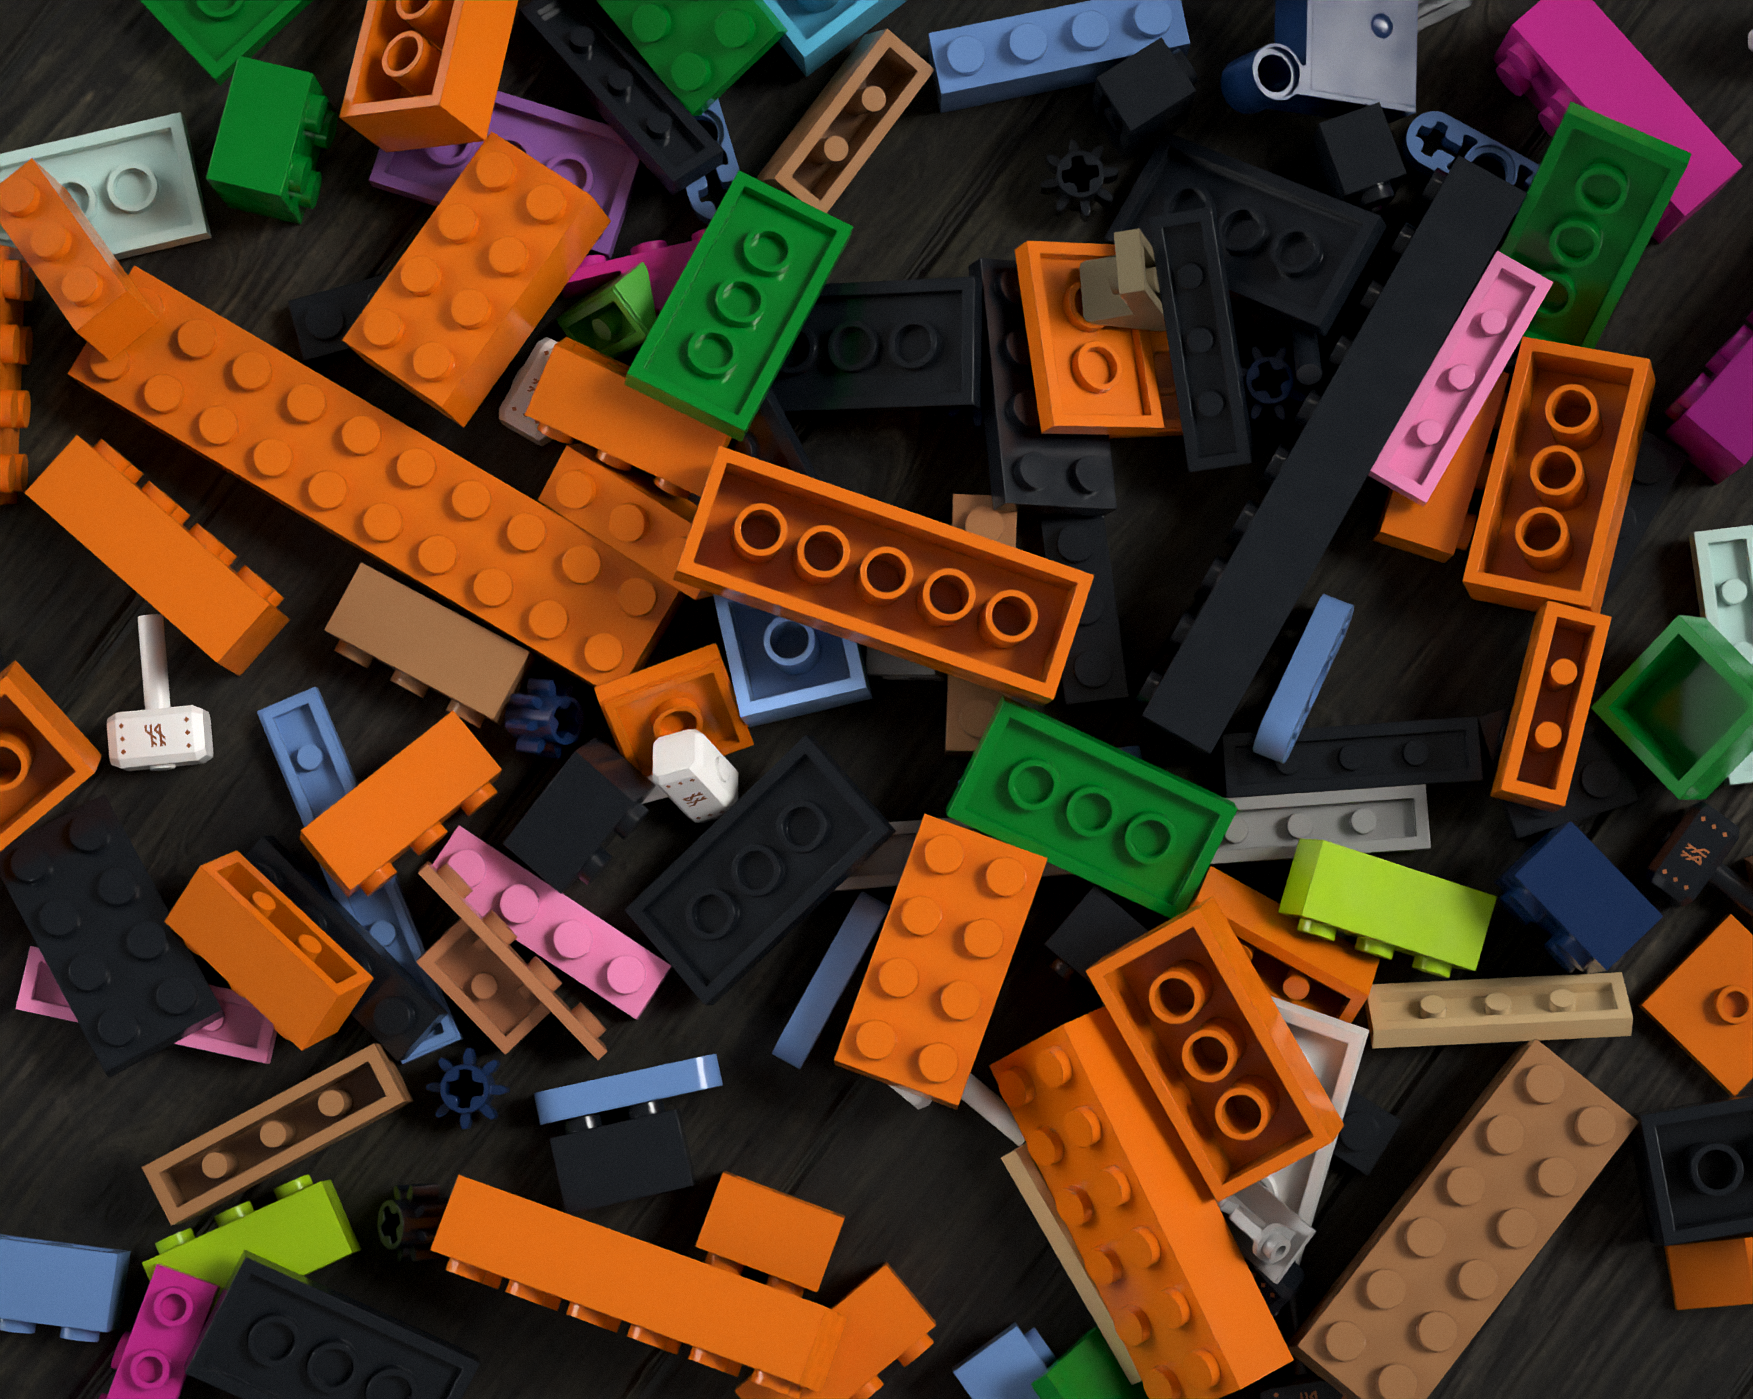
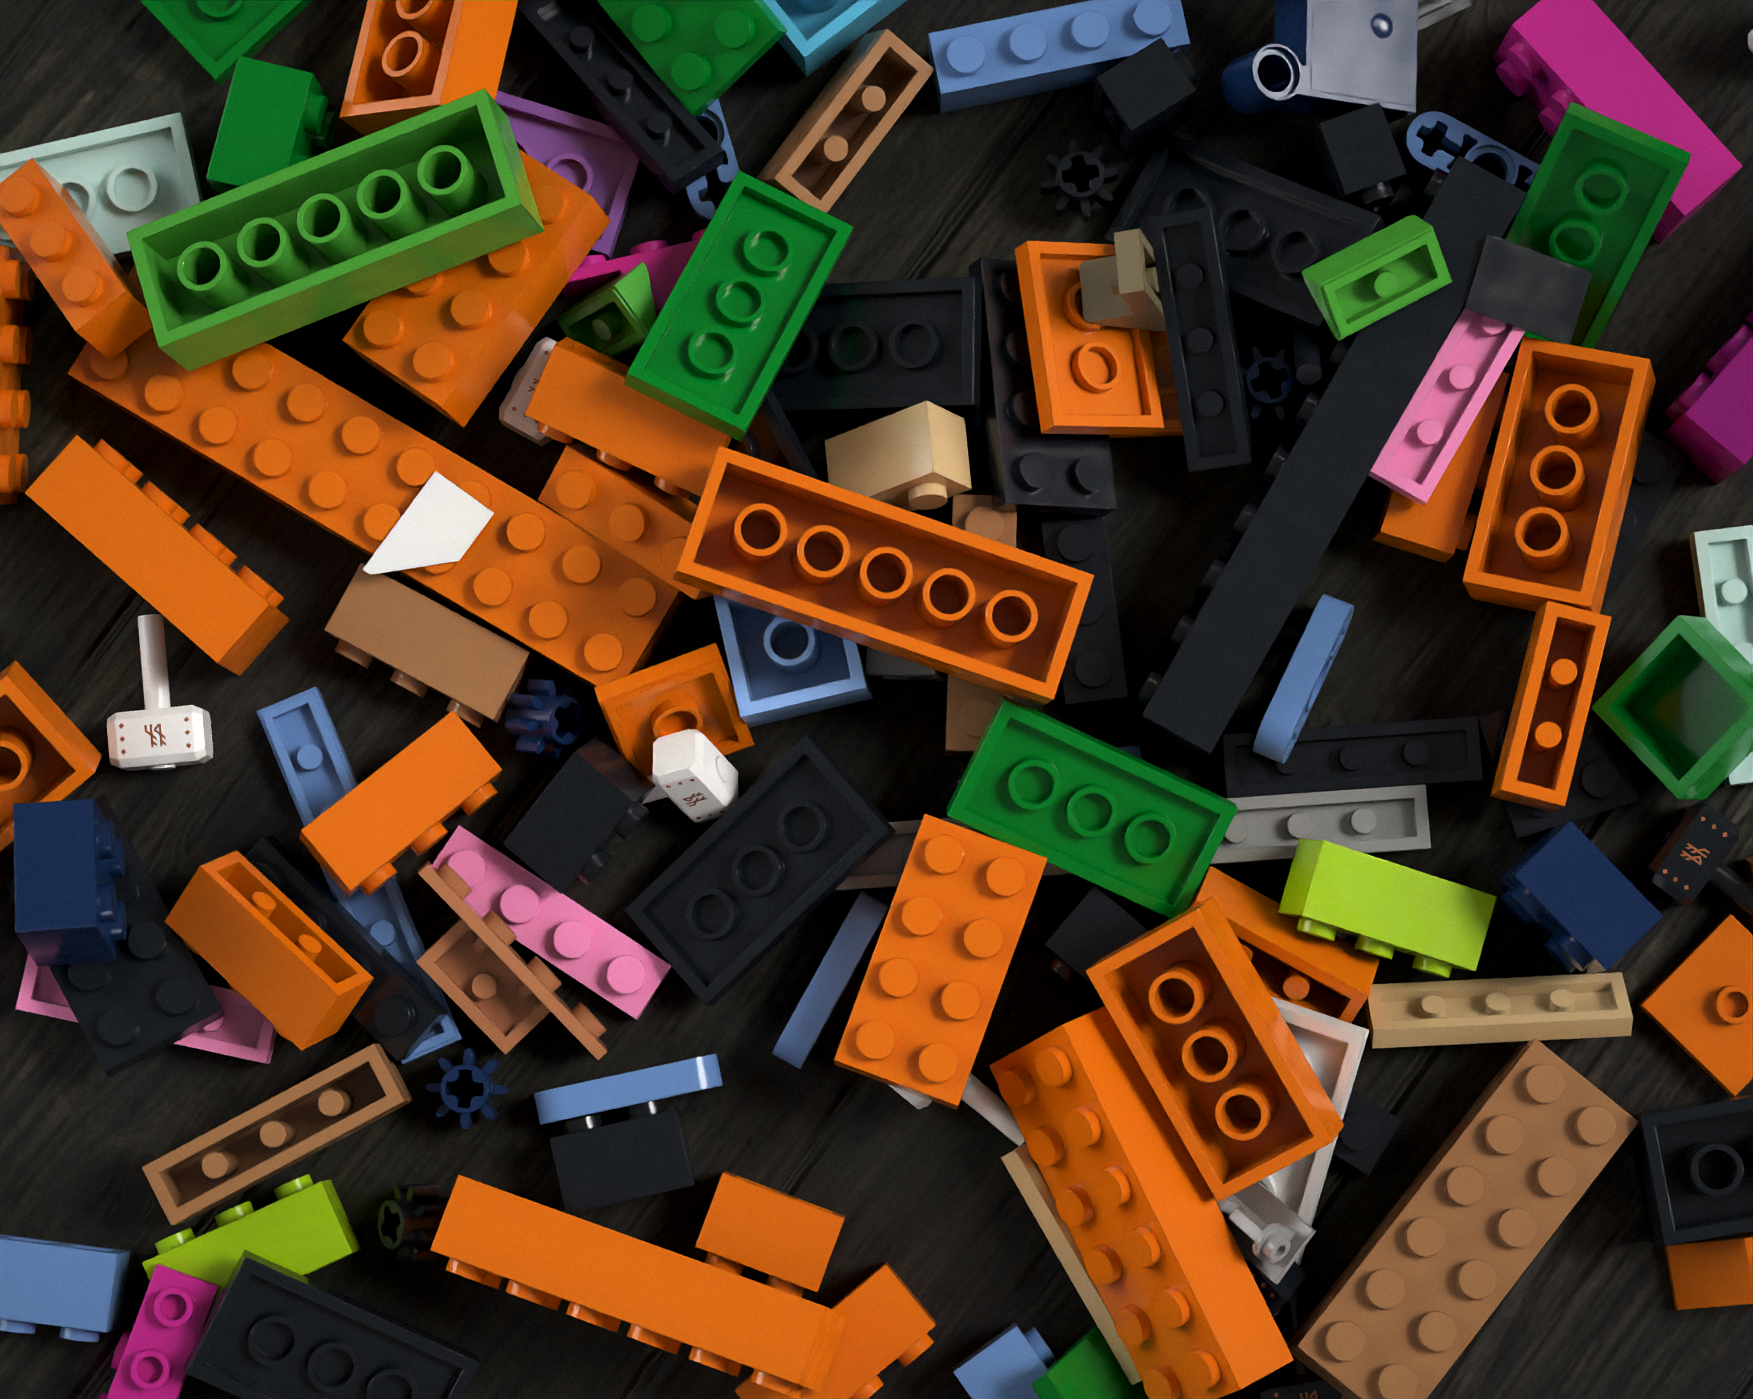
none -> dark blue piece [13,798,127,967]
none -> bright green brick [126,88,545,372]
none -> white sticker [363,471,494,575]
none -> tan brick [825,400,972,512]
none -> bright green slope [1302,215,1452,341]
none -> black sticker [1464,233,1592,345]

